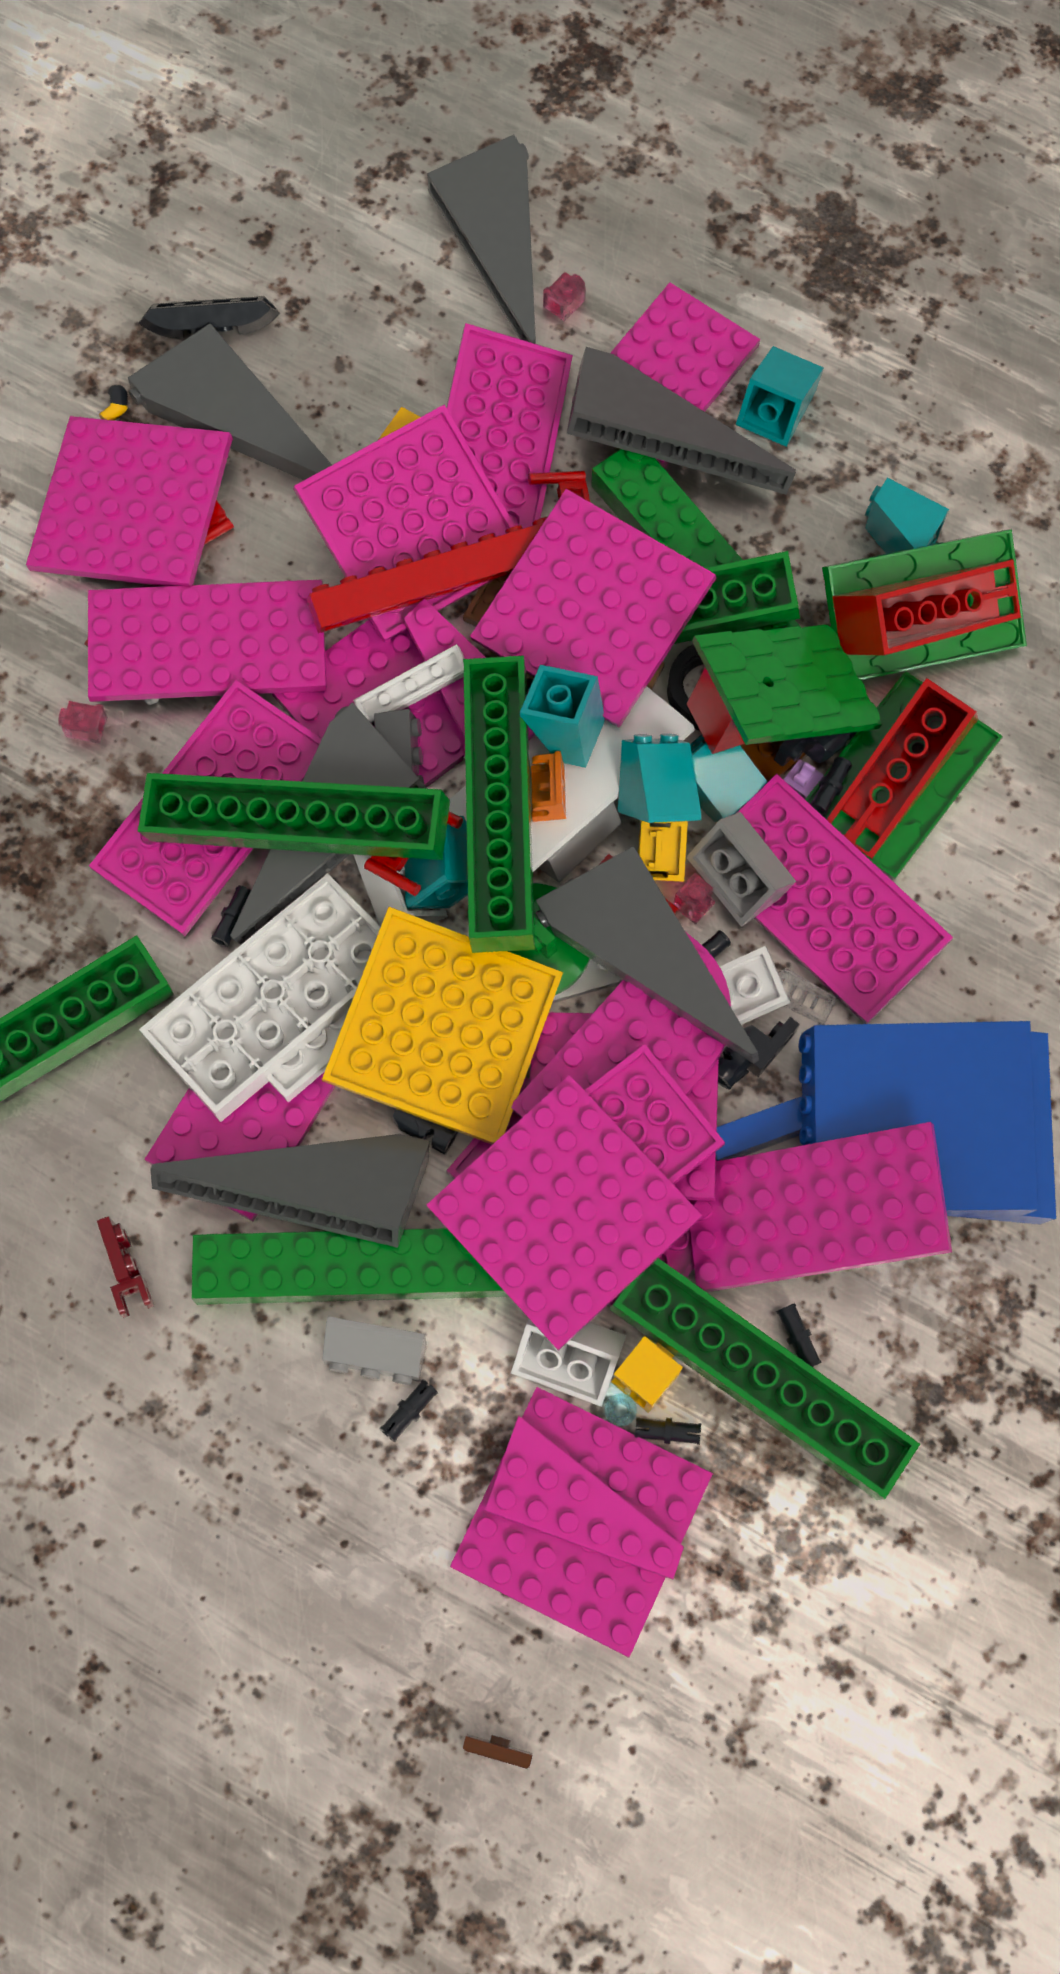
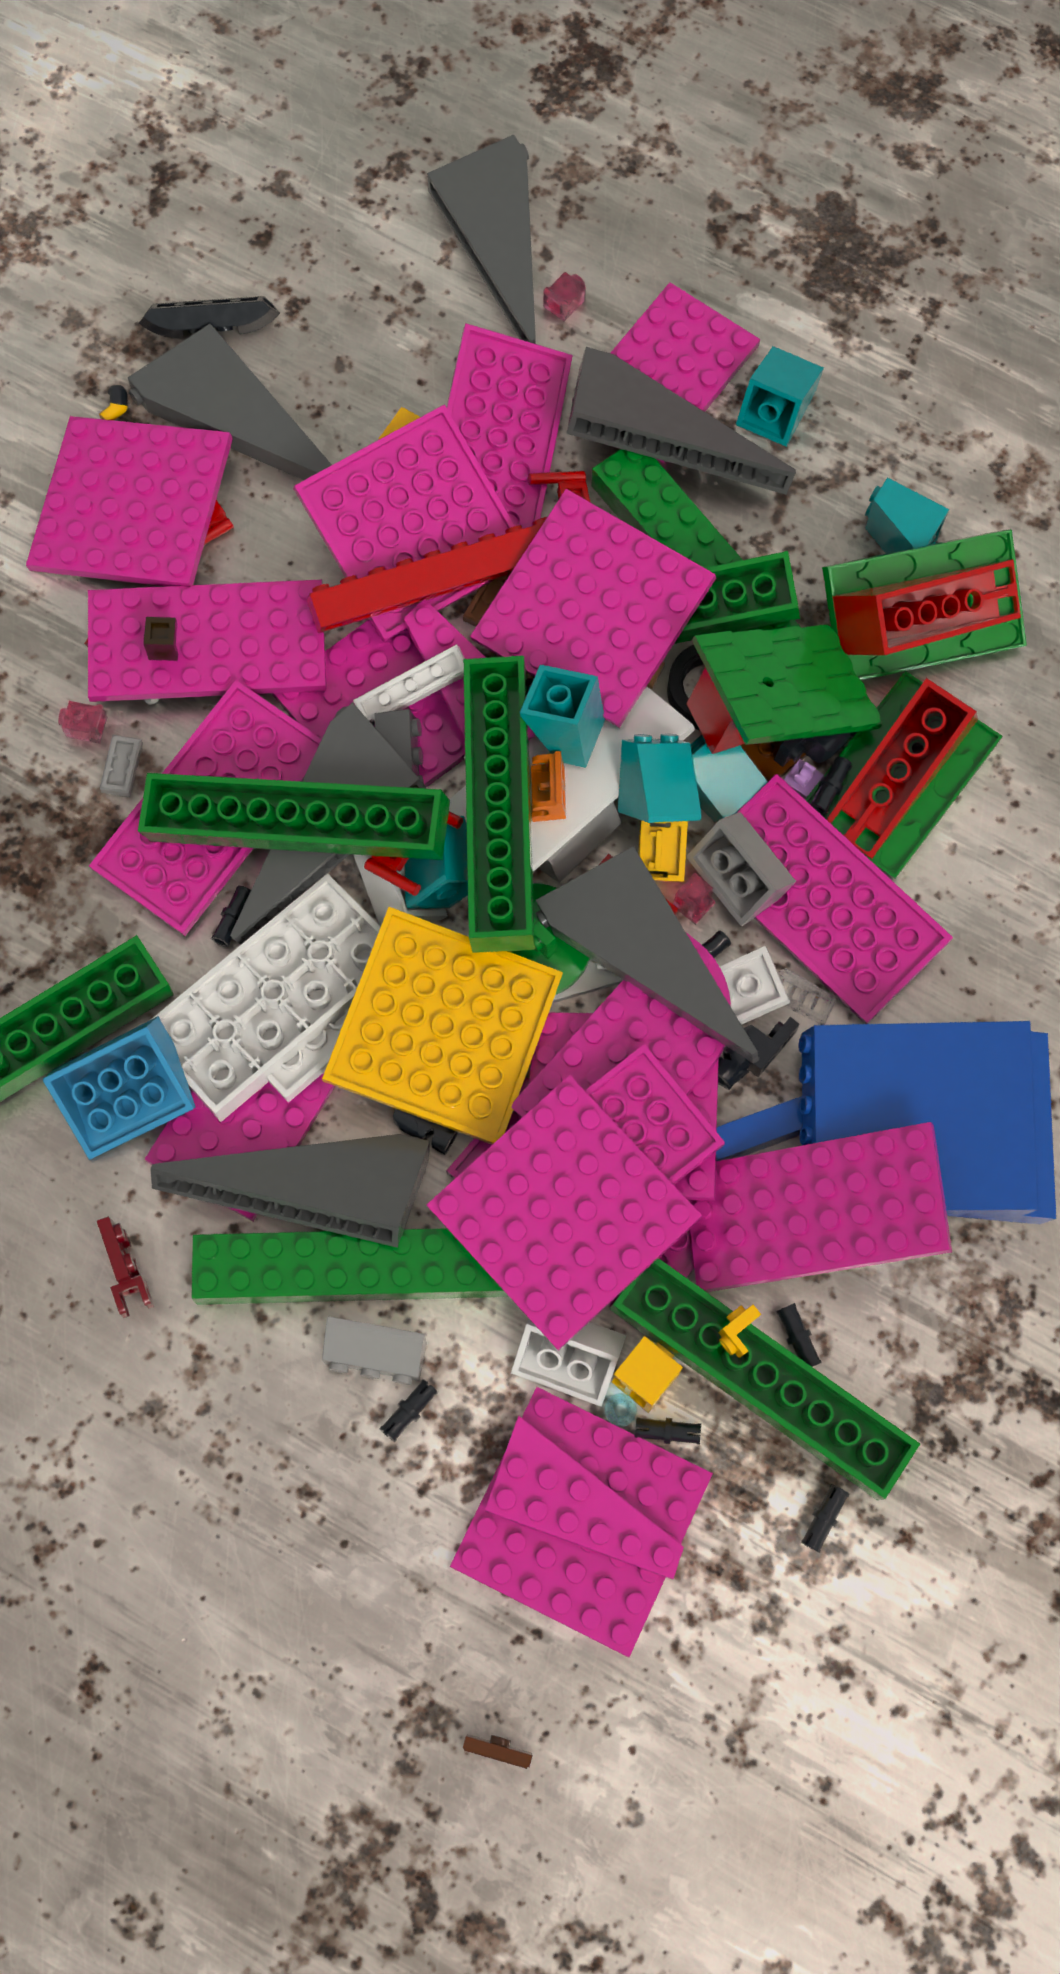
none -> dark azure slope [42,1016,196,1160]
none -> light grey plate [100,735,143,797]
none -> dark brown panel [144,617,179,661]
none -> yellow bracket [718,1304,762,1358]
none -> black pin [801,1484,850,1553]

